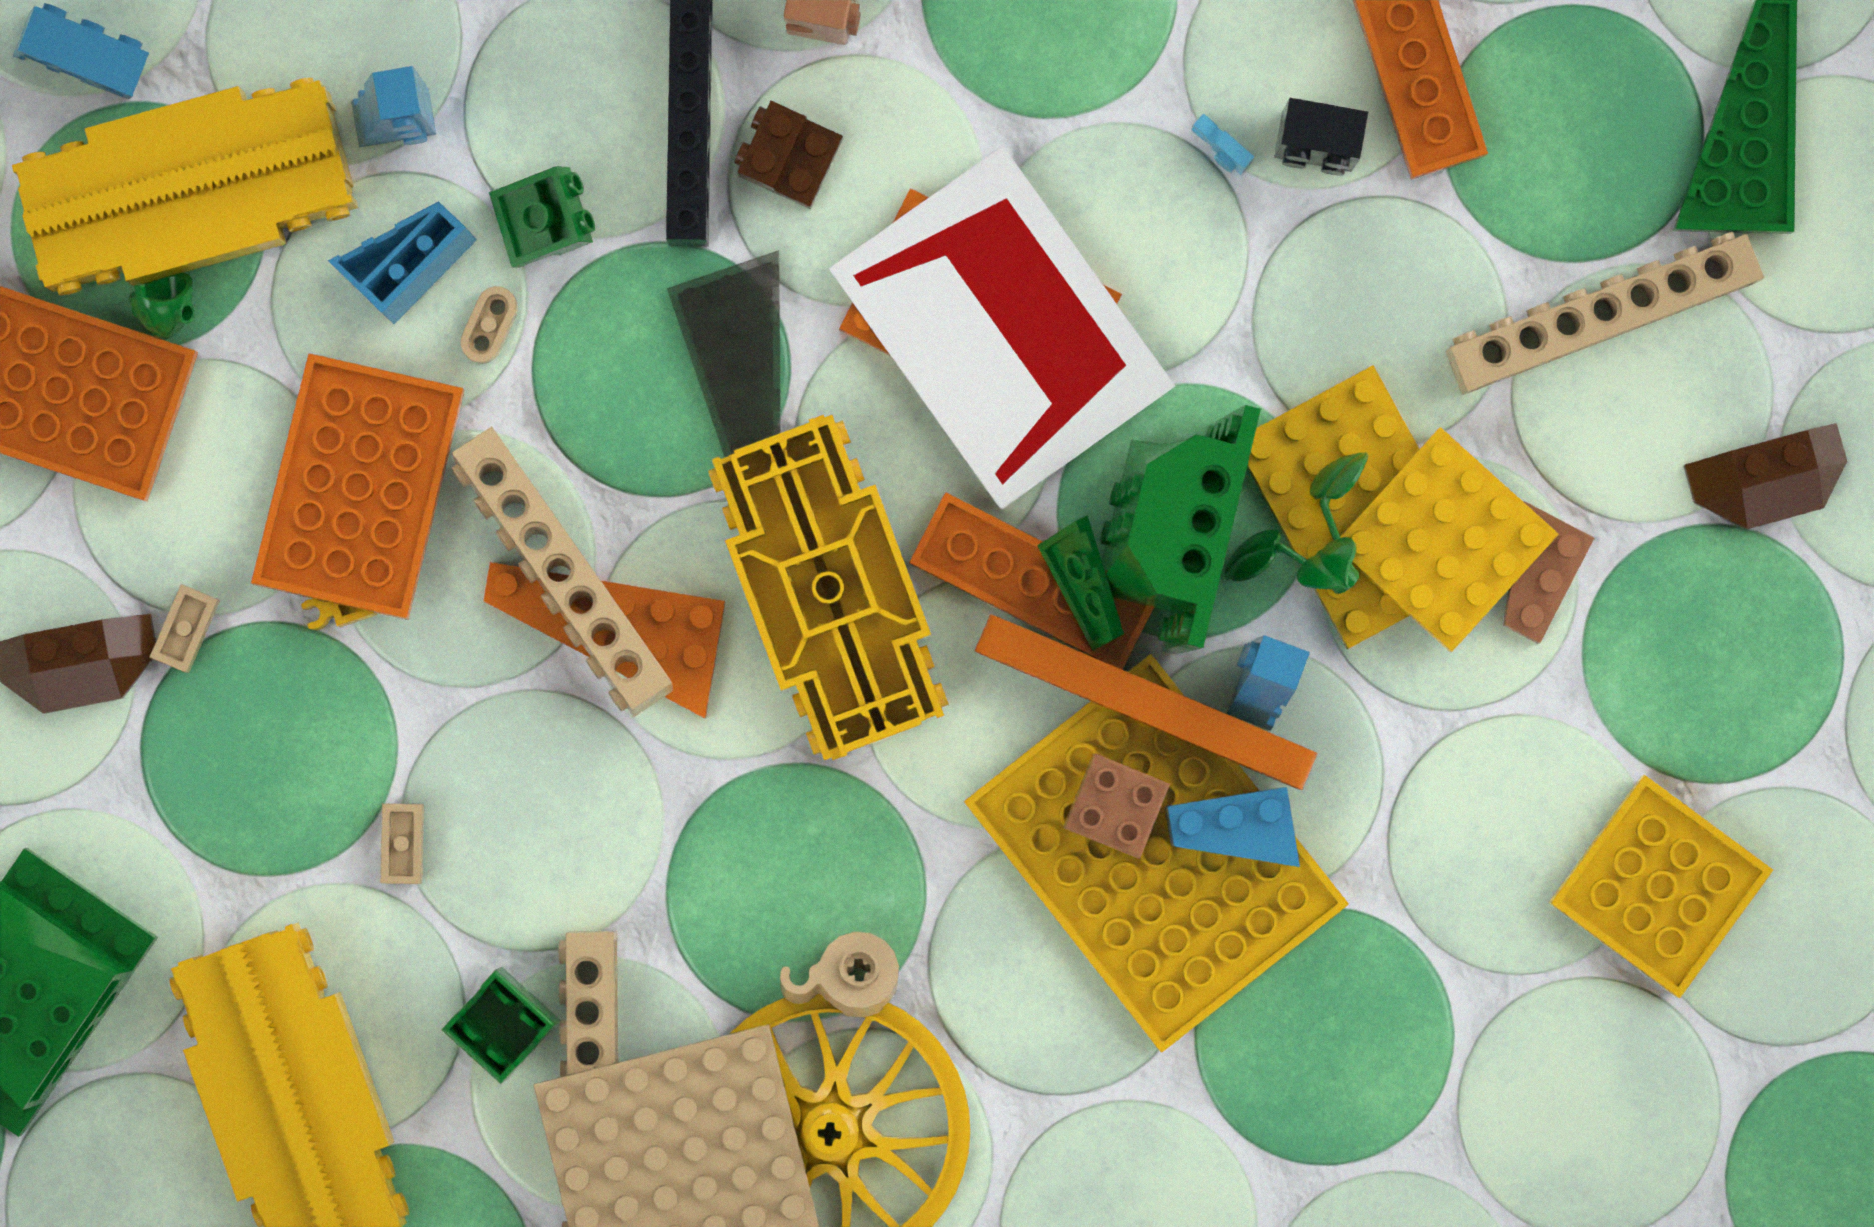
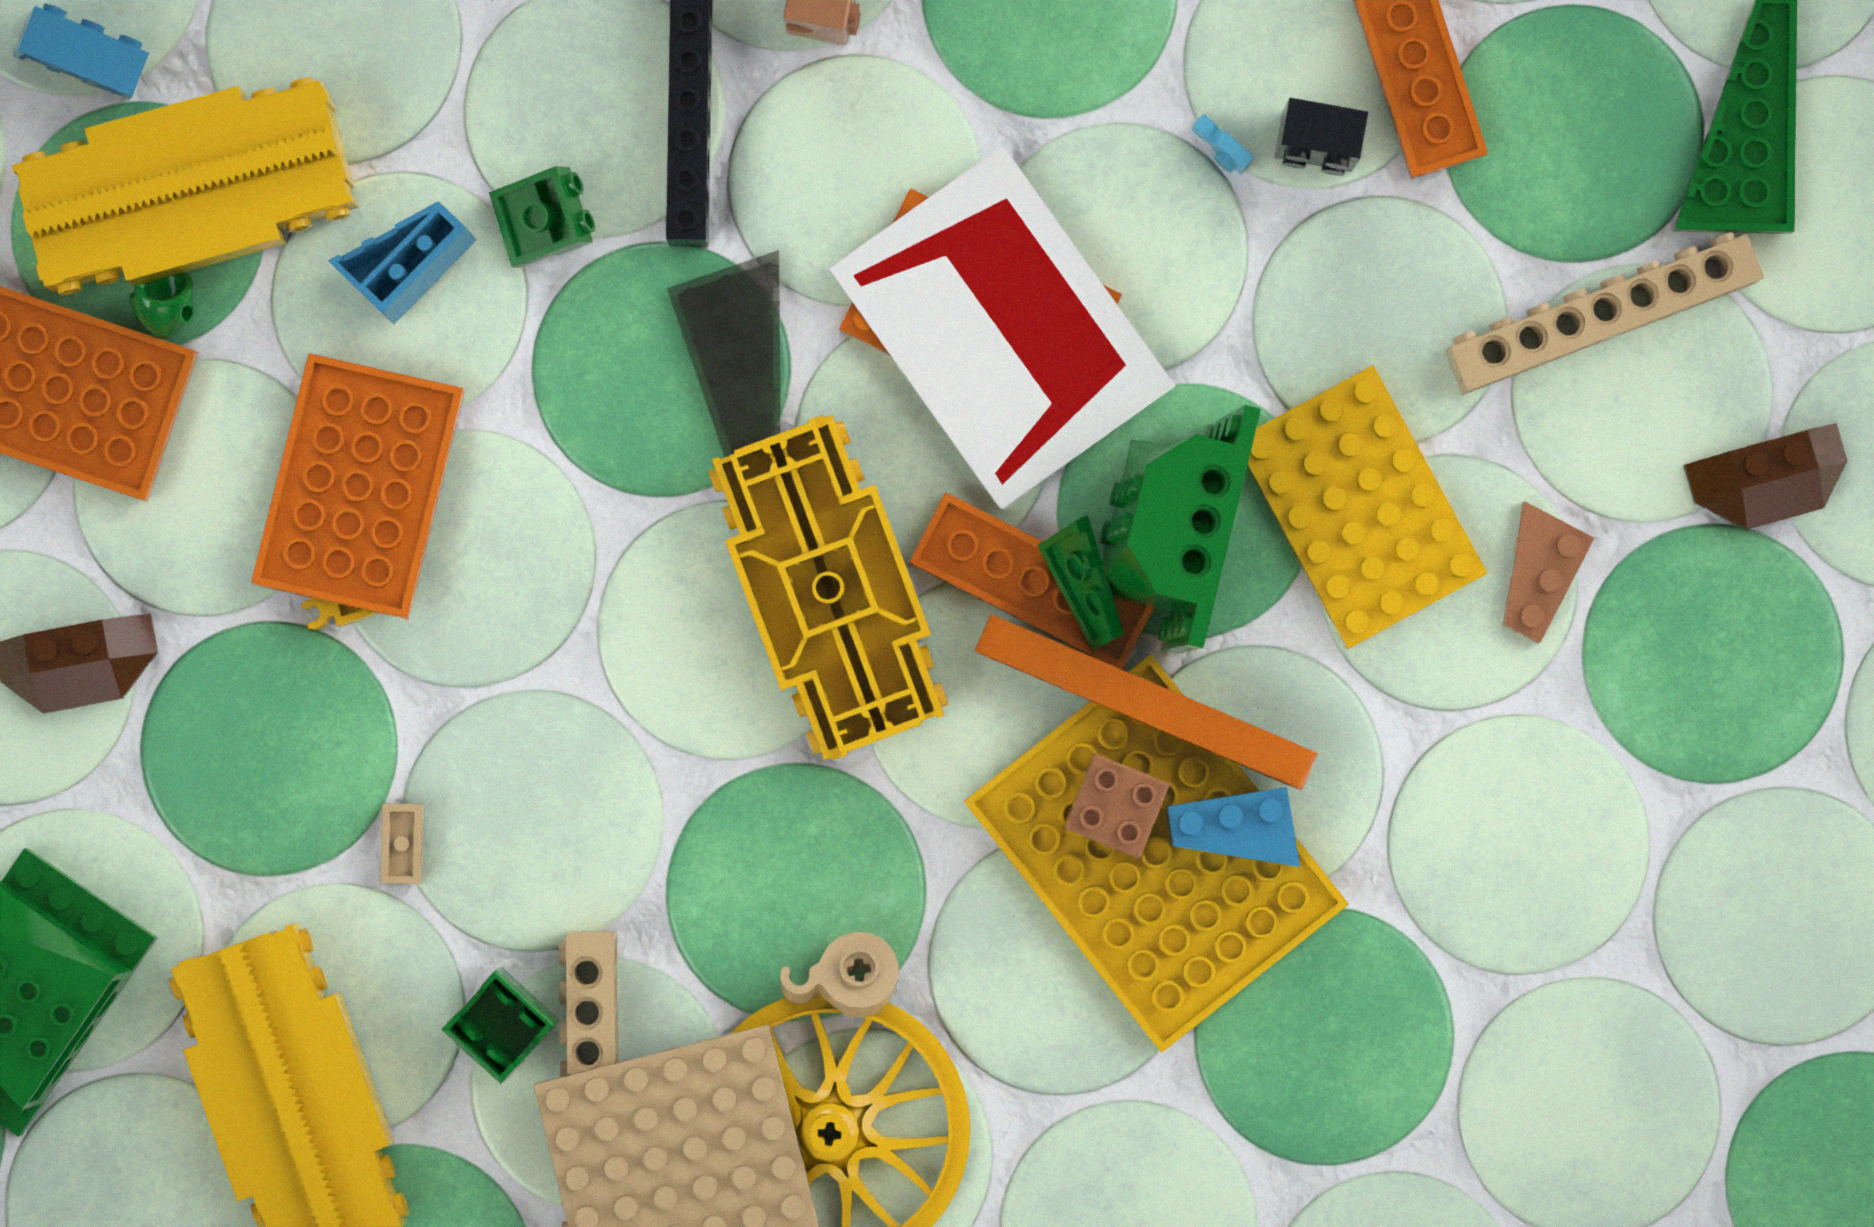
tan plate [150,584,220,673] -> none
dark azure wedge [351,66,436,148] -> none
tan brick [451,426,673,718] -> none
tan plate [460,286,518,364] -> none
orange wing [483,562,725,719] -> none
reddish brown plate [734,100,843,209] -> none
green plant [1225,452,1369,594] -> none
dark azure wedge [1227,635,1310,730] -> none
yellow plate [1340,427,1559,652] -> none
yellow plate [1548,775,1773,998] -> none

